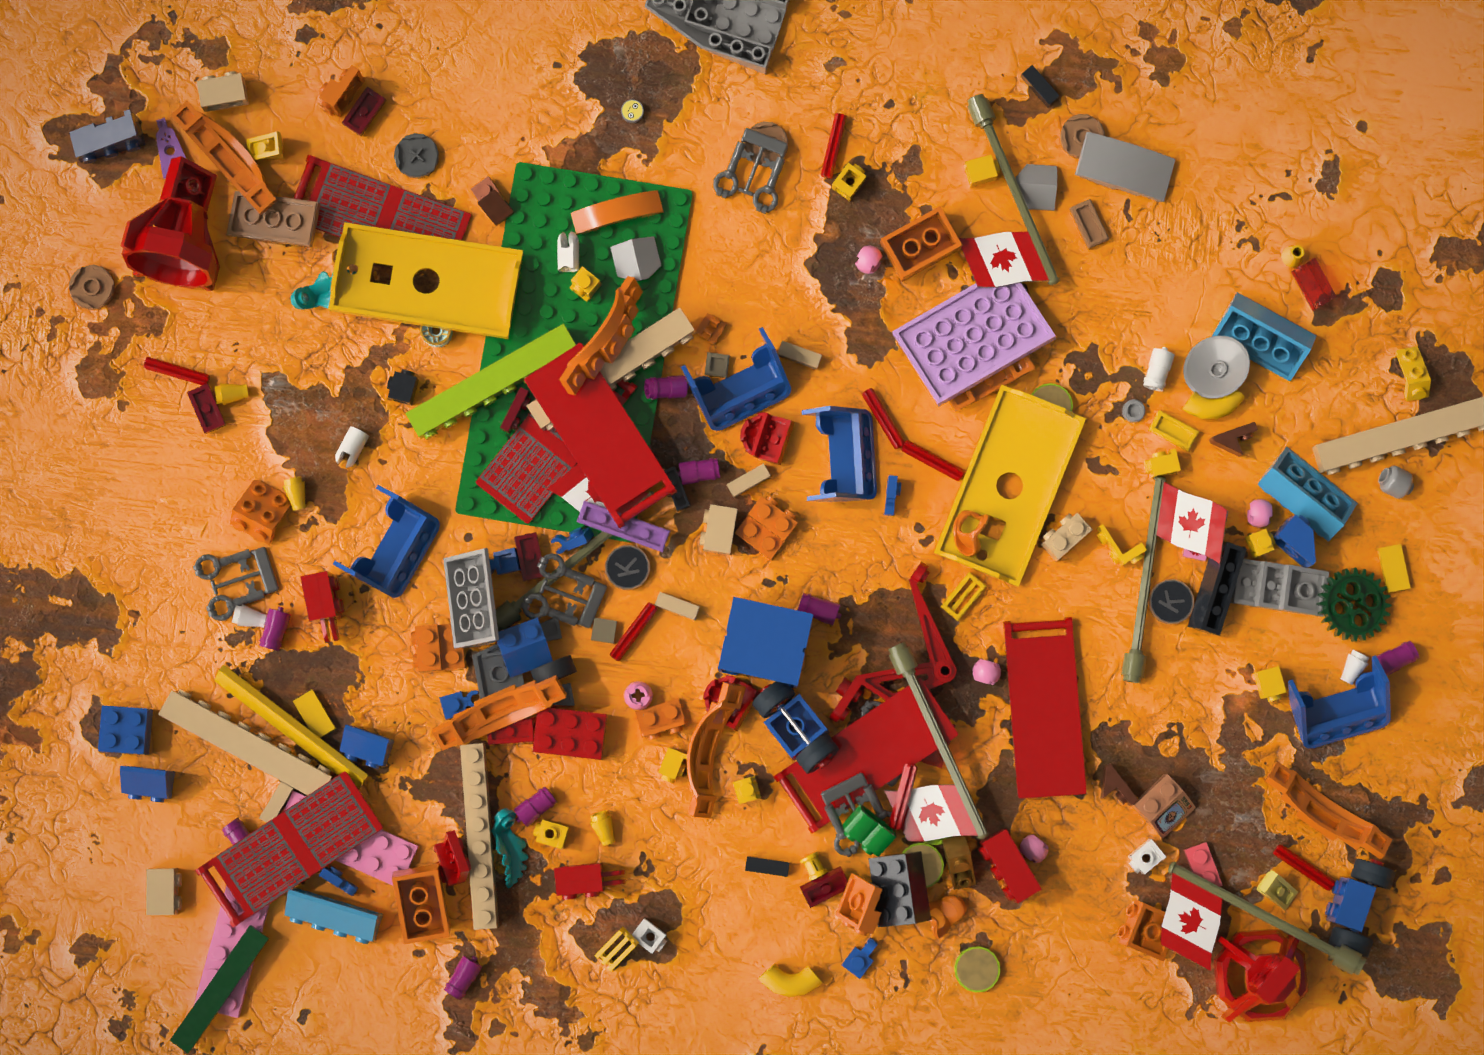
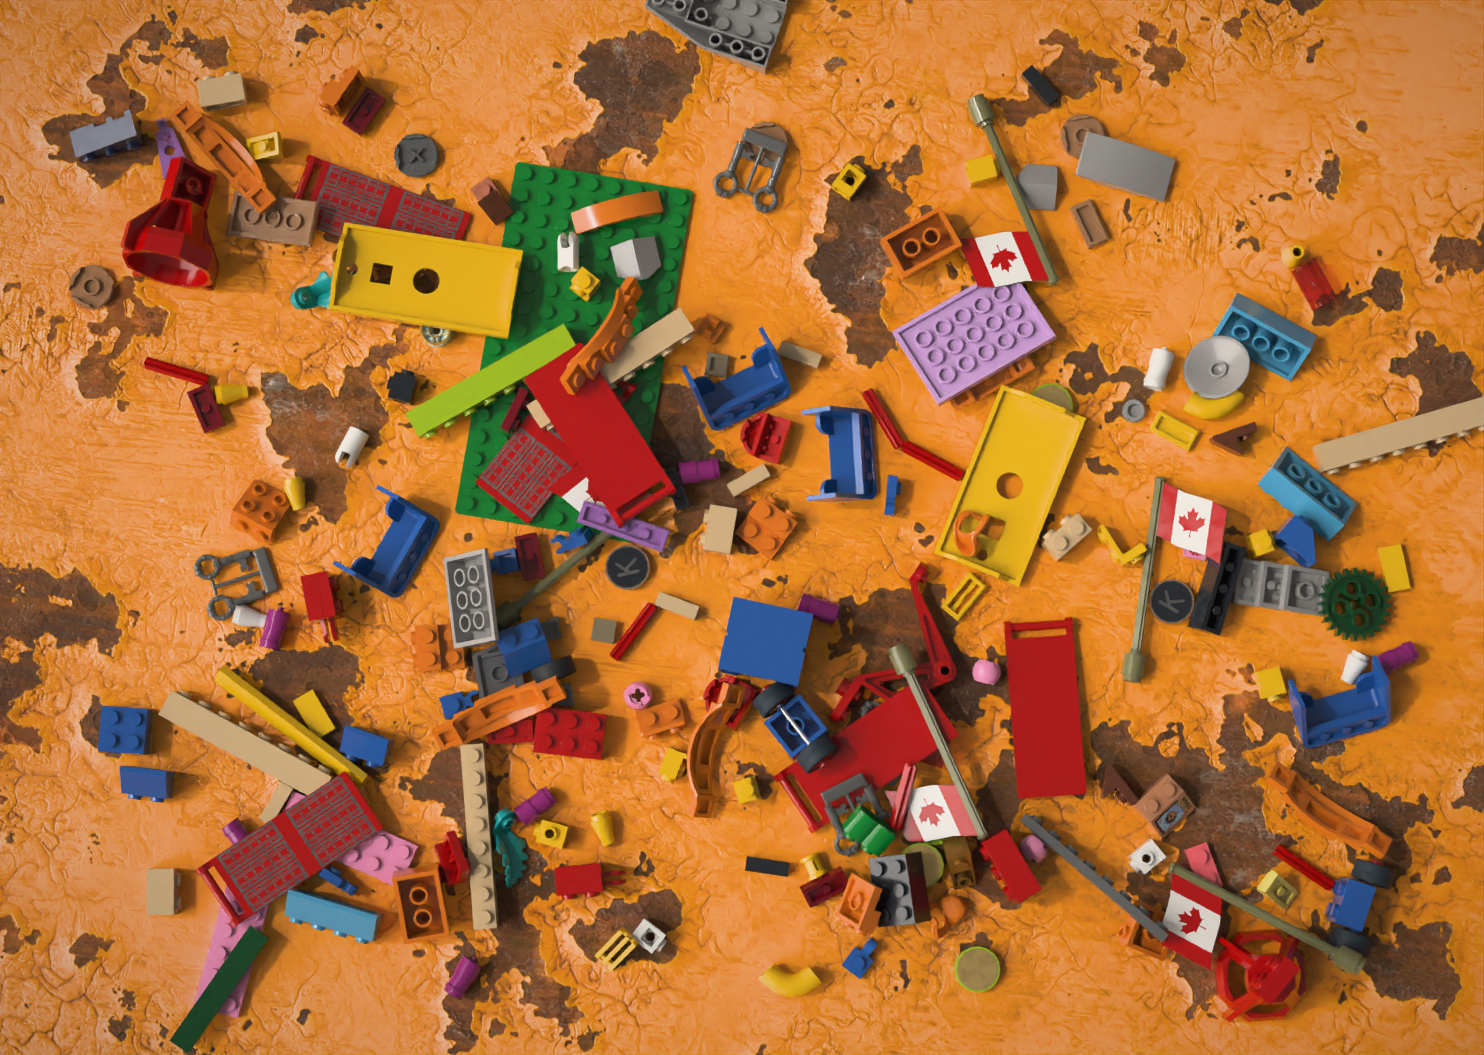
dark grey piece [521,553,607,628] -> none
tile [621,99,644,123] -> none
magenta piece [644,375,689,400] -> none
red axle [821,113,847,179] -> none
bright pink piece [855,245,883,274] -> none
yellow brick [1144,448,1181,478] -> none
bright pink piece [1247,499,1272,528] -> none
light grey head [1378,465,1414,499] -> none
yellow bracket [1396,347,1431,401] -> none
none -> dark grey plate [1020,814,1169,943]

